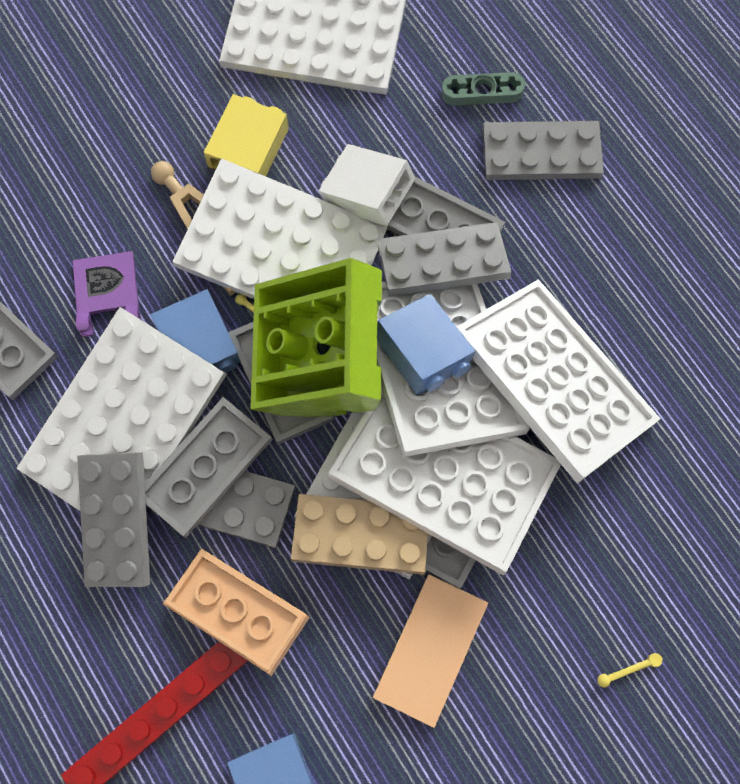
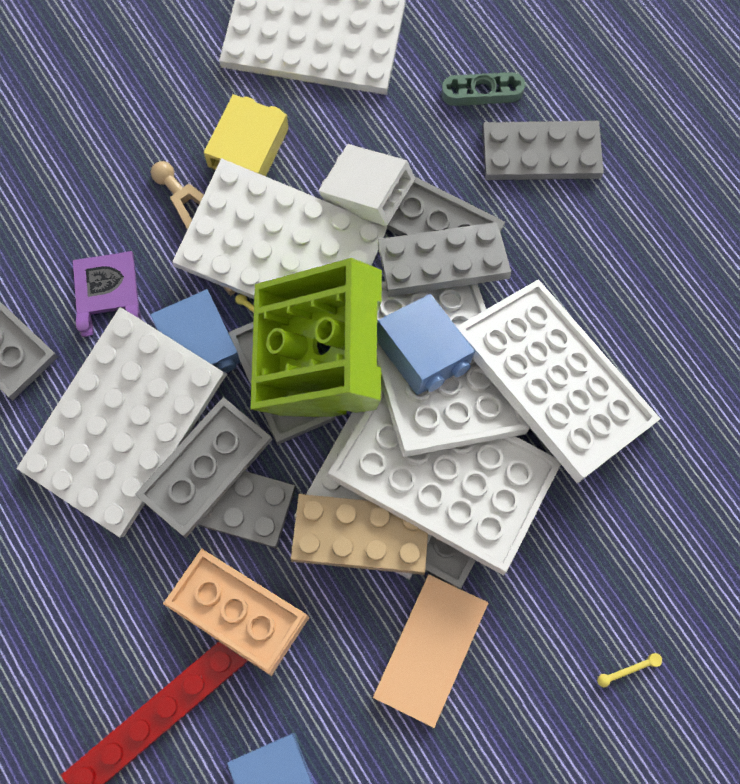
light grey plate [77,452,150,587] -> none

